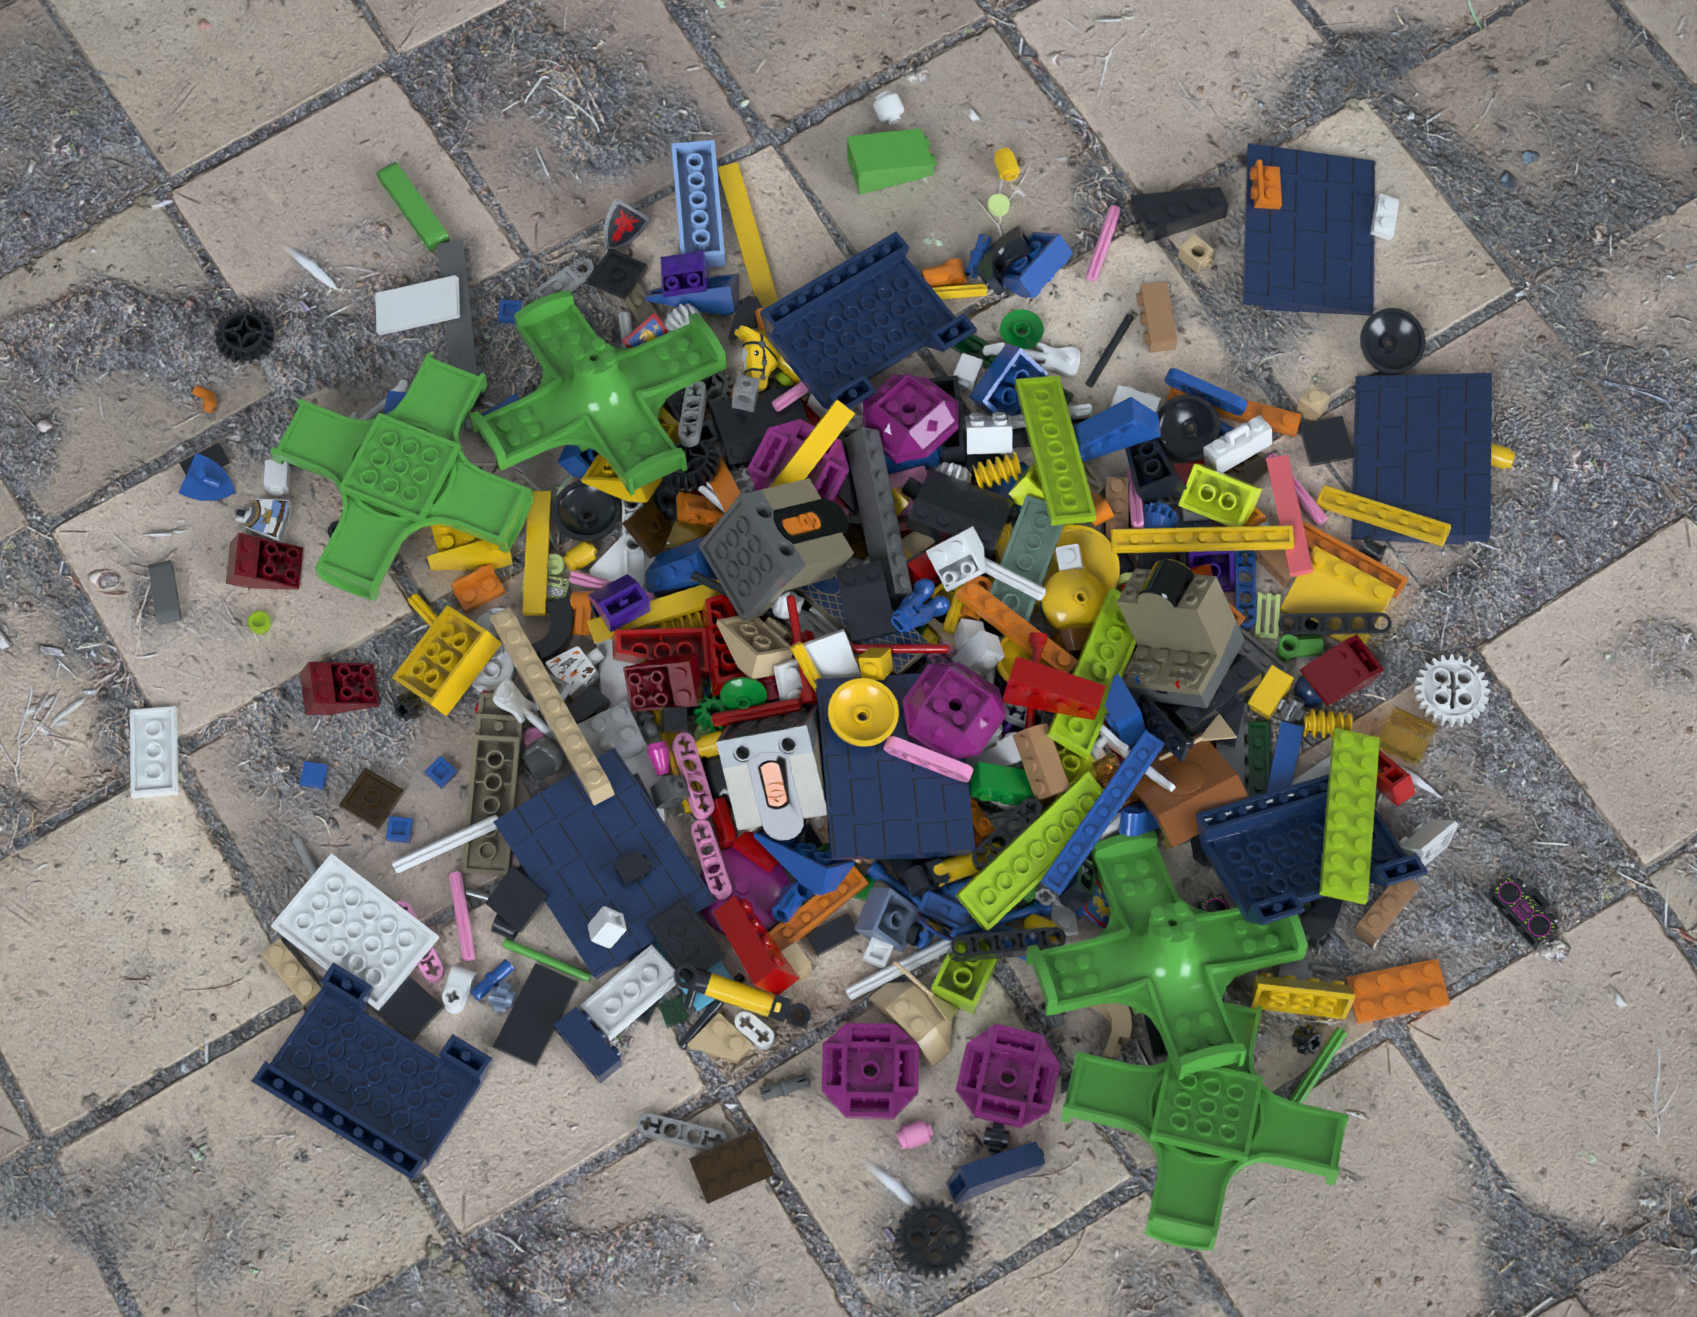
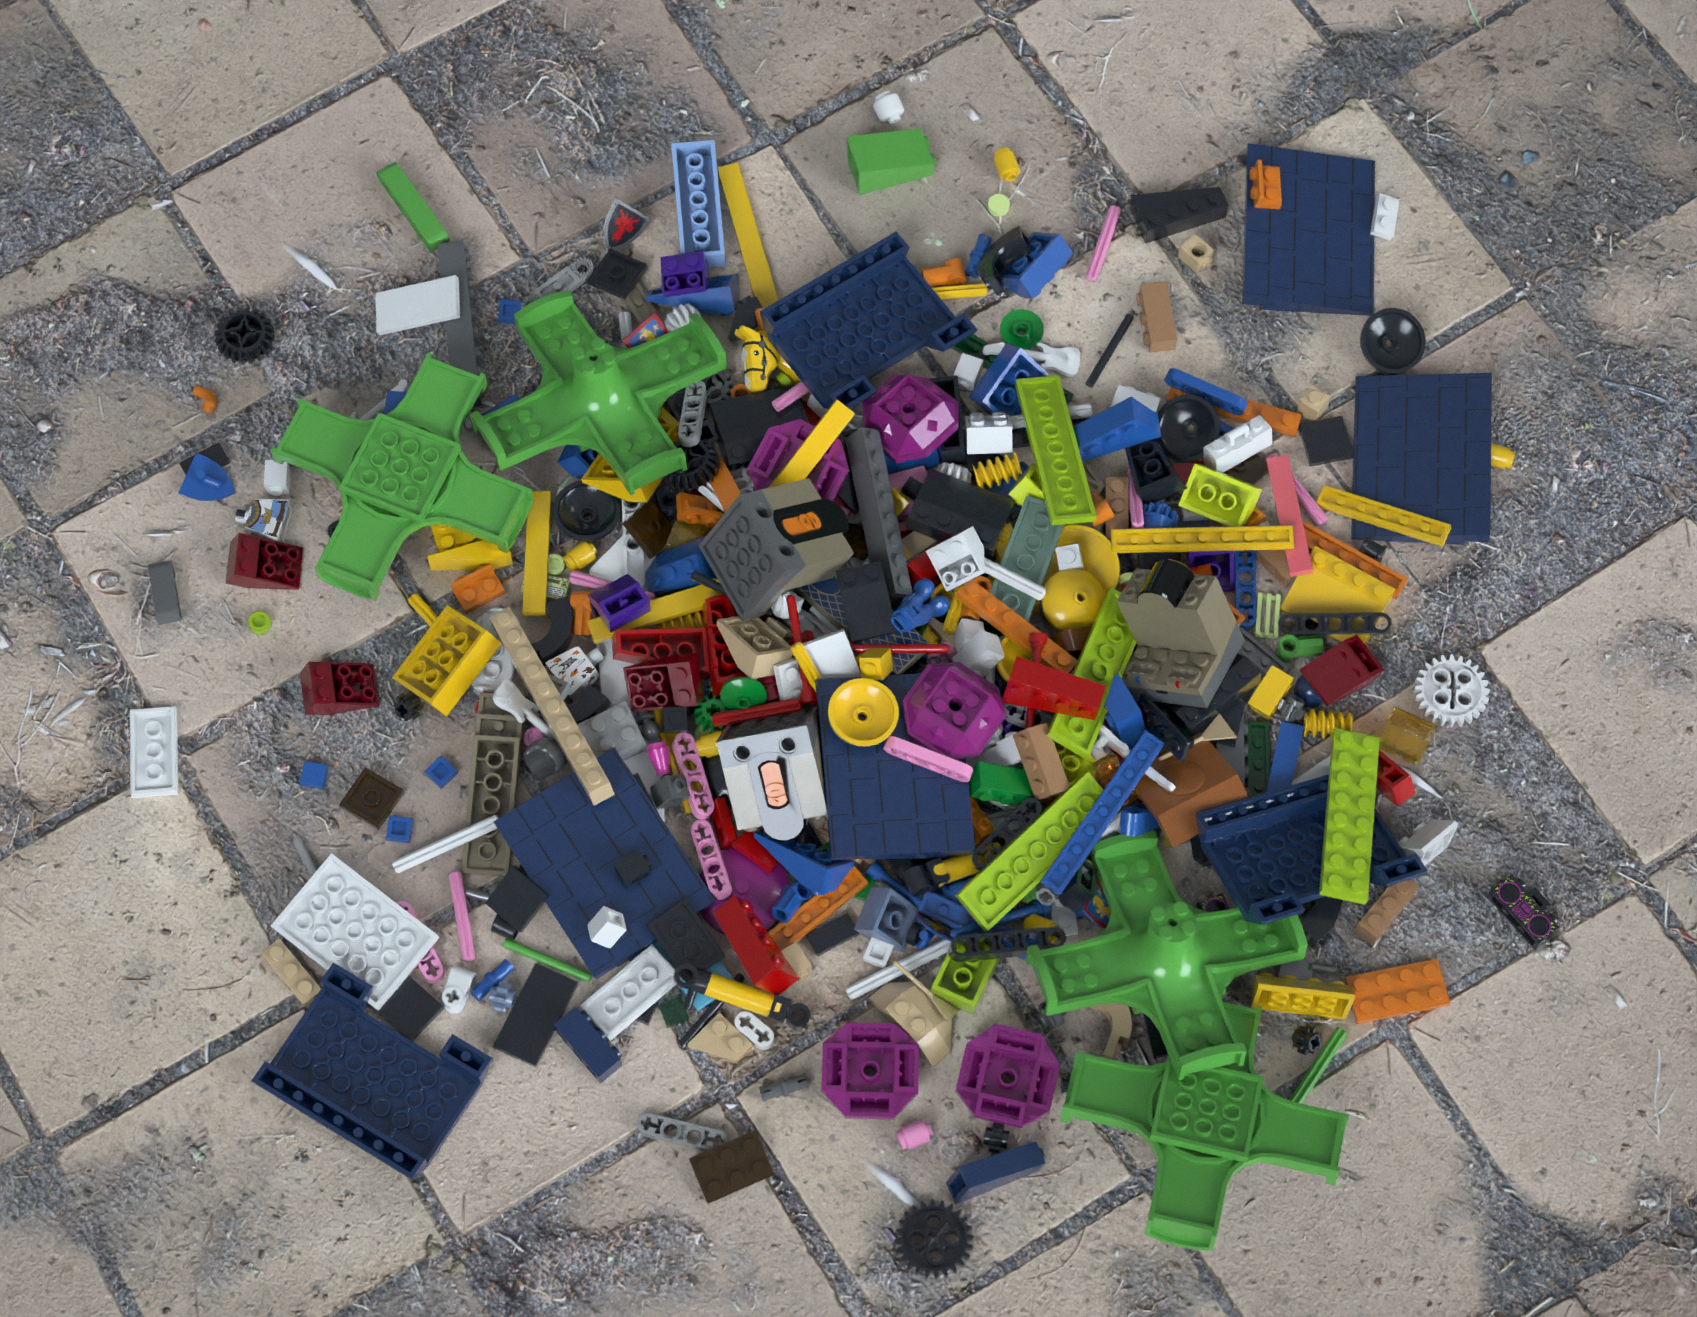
light grey brick [732,375,760,412] -> none

